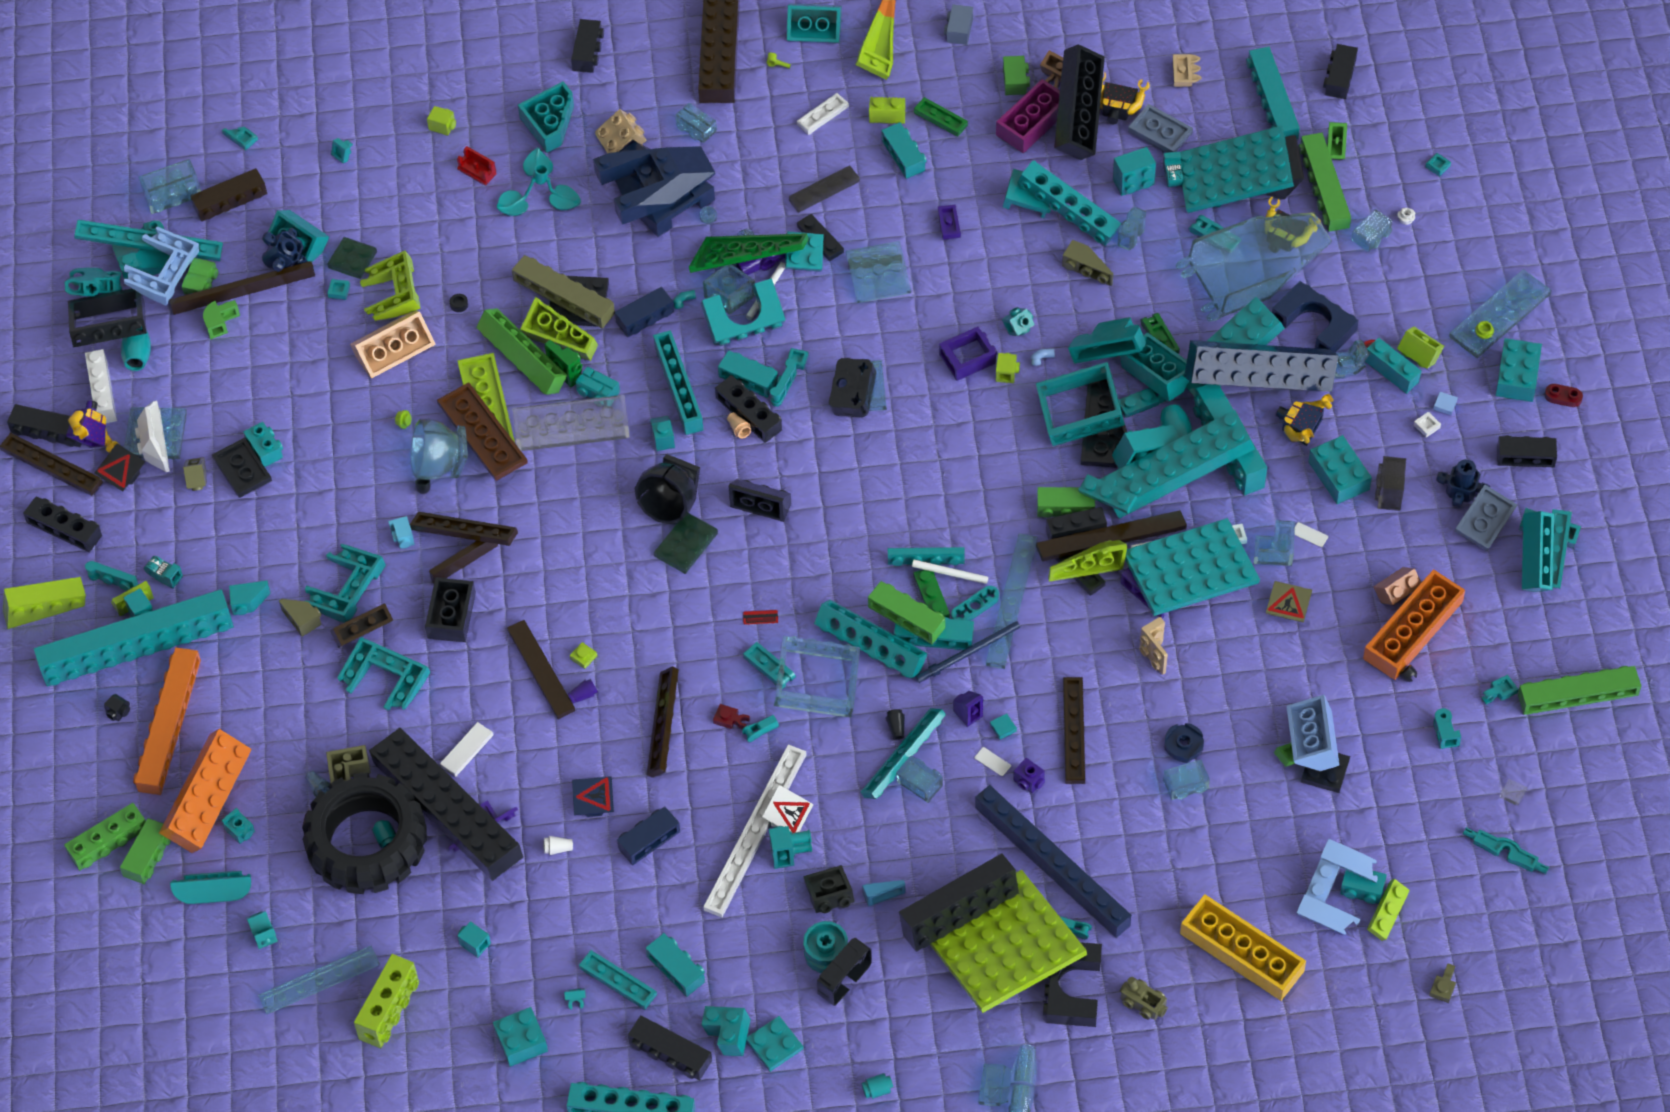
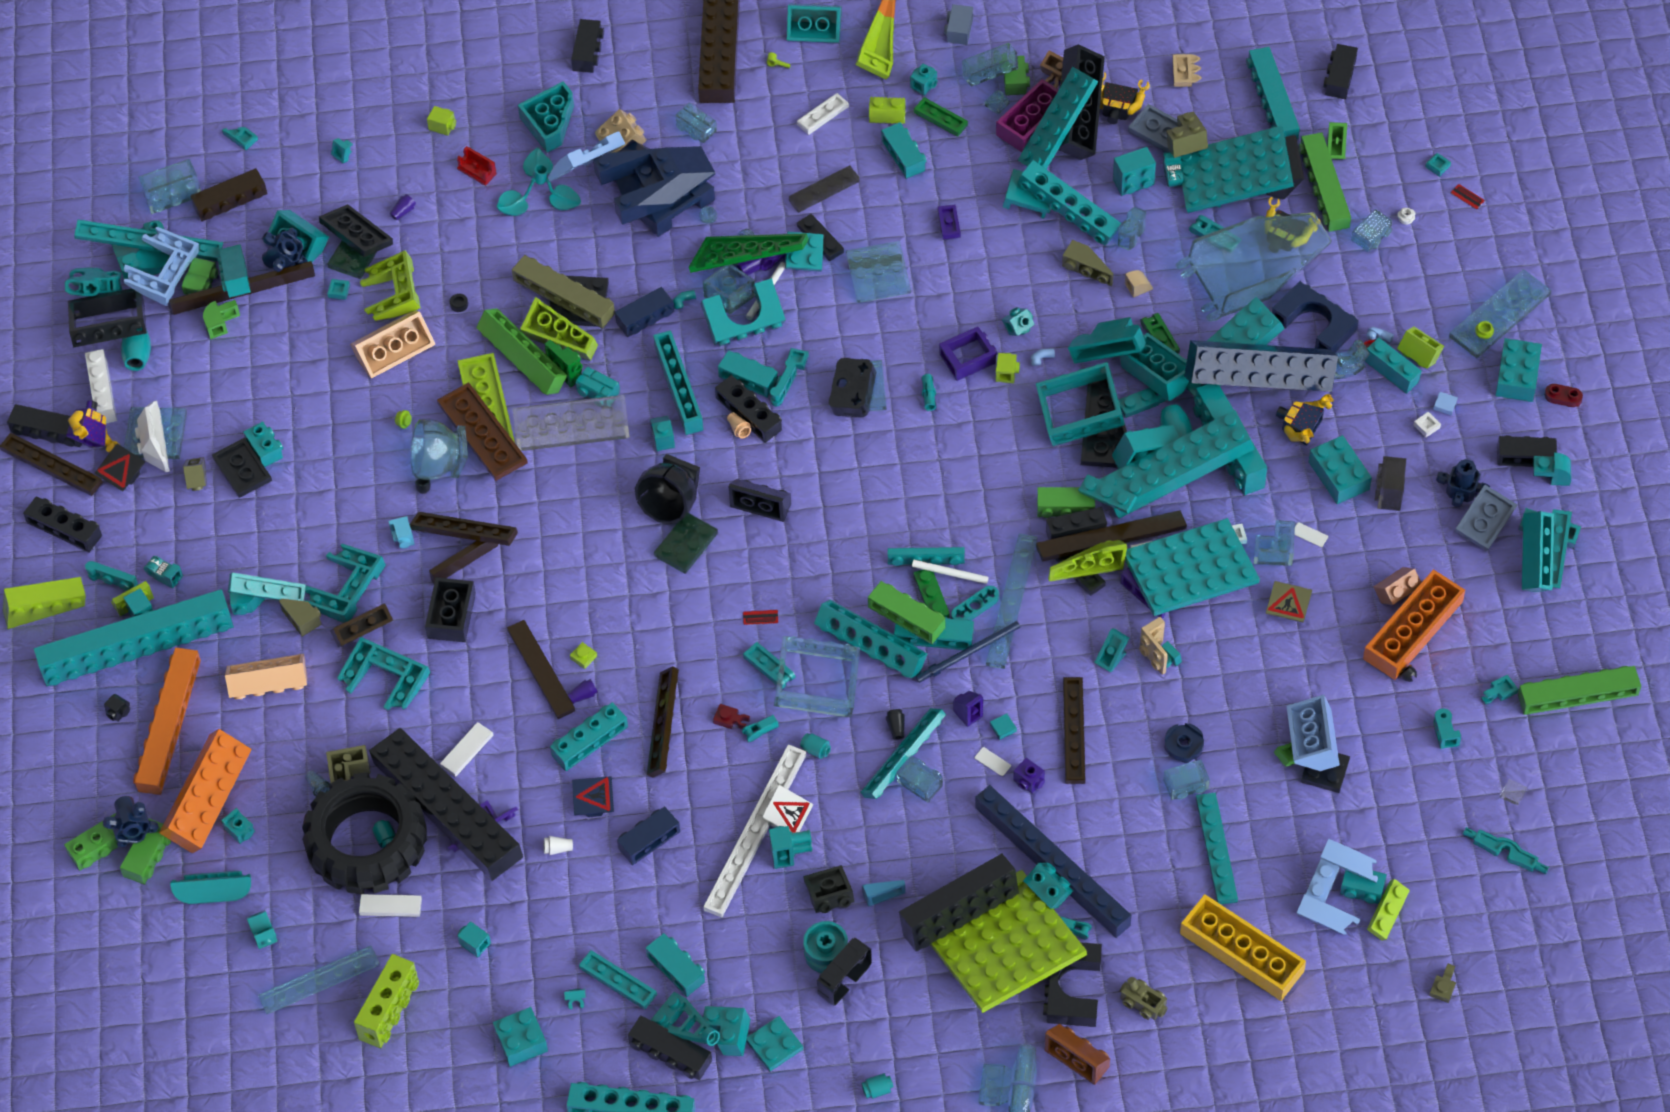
none -> dark blue piece [103,796,159,848]
none -> teal brick [217,244,251,298]
none -> light nougat slope [225,654,307,699]
none -> plate [228,572,306,601]
none -> black plate [319,204,393,257]
none -> white tile [359,894,422,917]
none -> dark purple cone [390,194,416,220]
none -> light blue wedge [548,131,625,181]
none -> teal brick [550,702,628,771]
none -> teal plate [651,992,720,1046]
none -> teal brick [800,733,831,759]
none -> teal brick [910,63,938,96]
none -> teal pin [921,374,936,411]
none -> clear light blue brick [962,43,1018,87]
none -> clear light blue tile [985,90,1010,114]
none -> teal plate [1018,67,1098,169]
none -> teal brick [1023,863,1073,909]
none -> dark orange slope [1044,1024,1110,1085]
none -> teal slope [1094,628,1130,672]
none -> tan brick [1125,270,1153,298]
none -> teal tile [1162,641,1182,668]
none -> olive brick [1166,111,1208,158]
none -> teal plate [1196,793,1238,904]
none -> light blue arm [1366,327,1394,343]
none -> sticker [1451,184,1485,209]
none -> teal brick [1533,452,1572,486]

